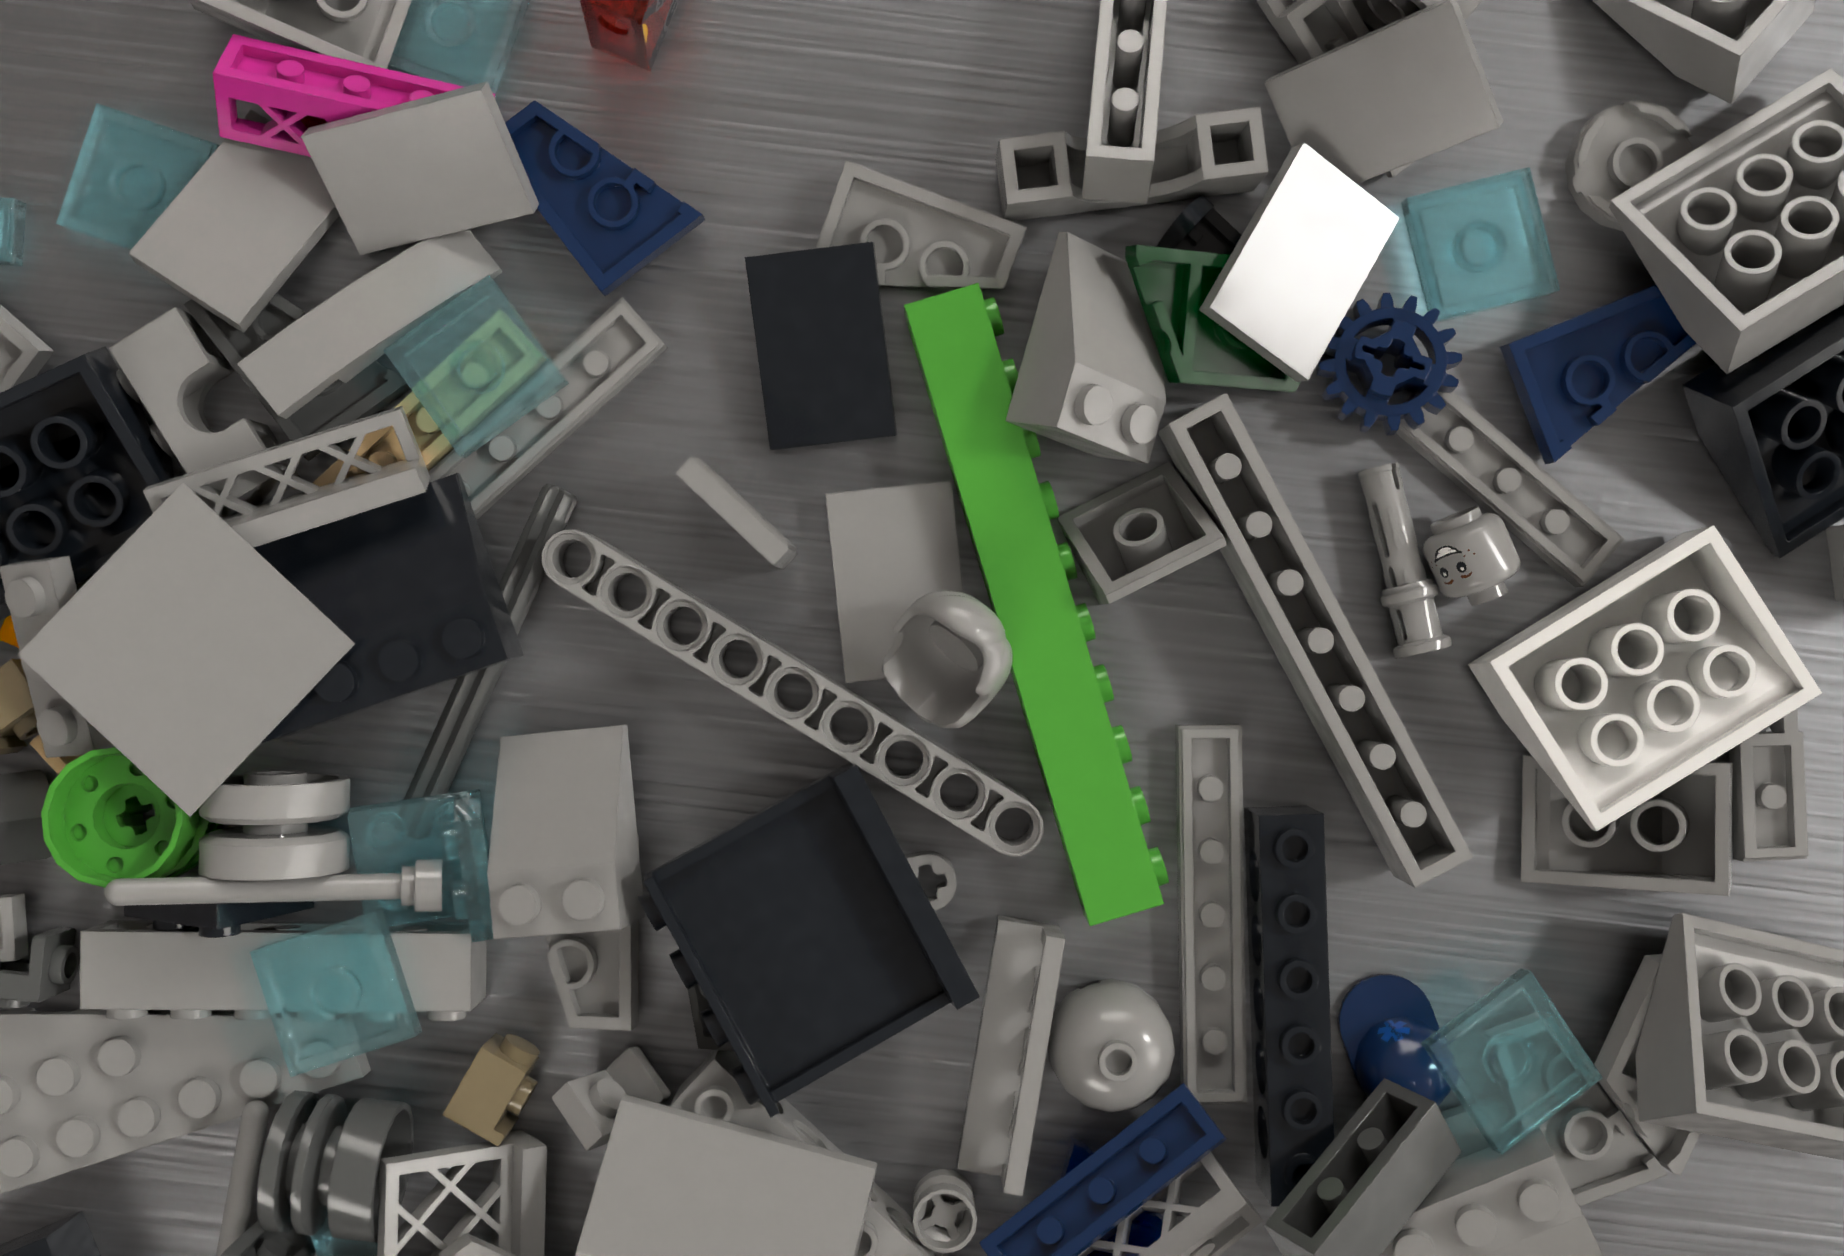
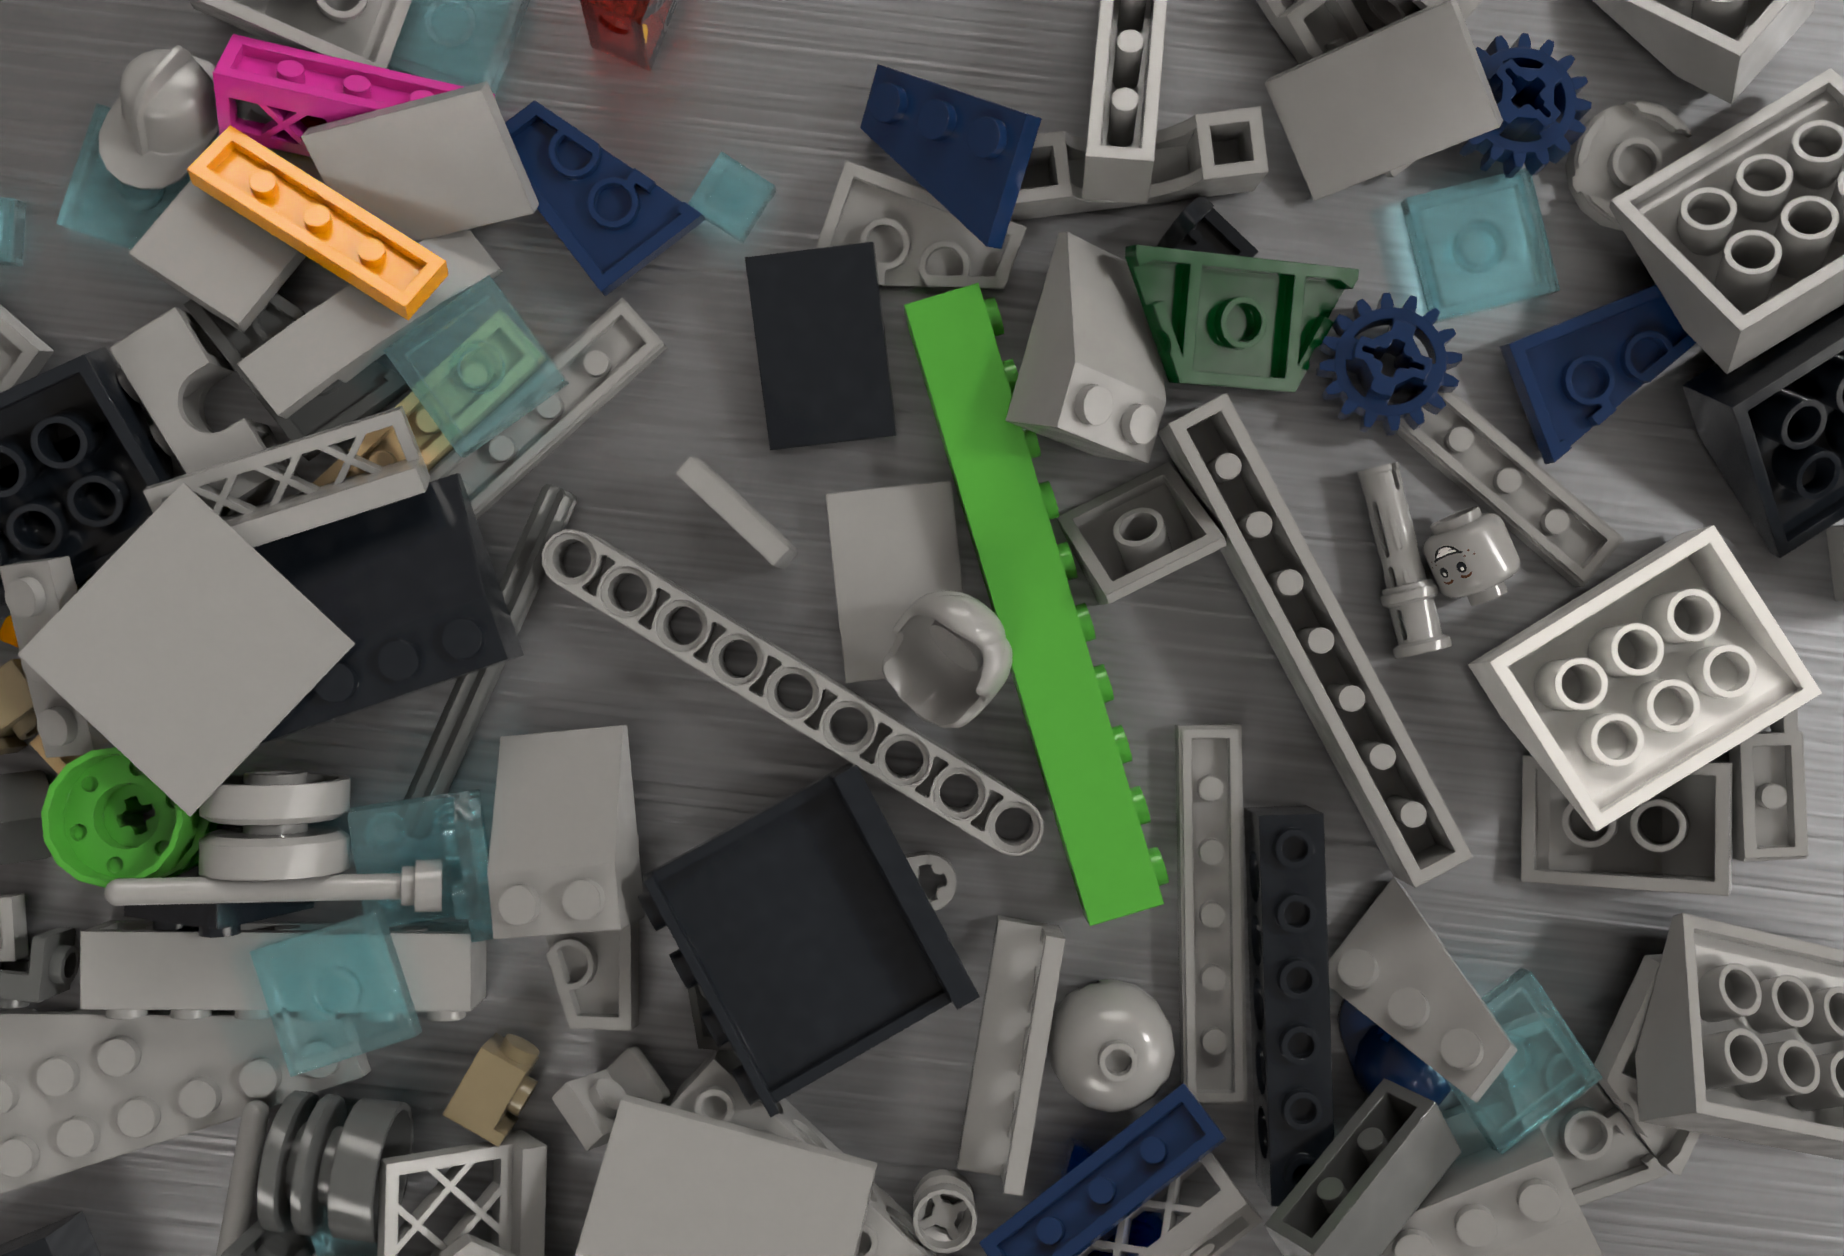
tile [1199,143,1399,382] -> none
none -> light grey piece [99,45,219,190]
none -> light orange plate [187,125,449,320]
none -> clear light blue tile [688,151,777,243]
none -> dark blue wing [860,64,1042,249]
none -> light grey wing [1329,877,1518,1103]
none -> dark blue gear [1459,33,1592,178]

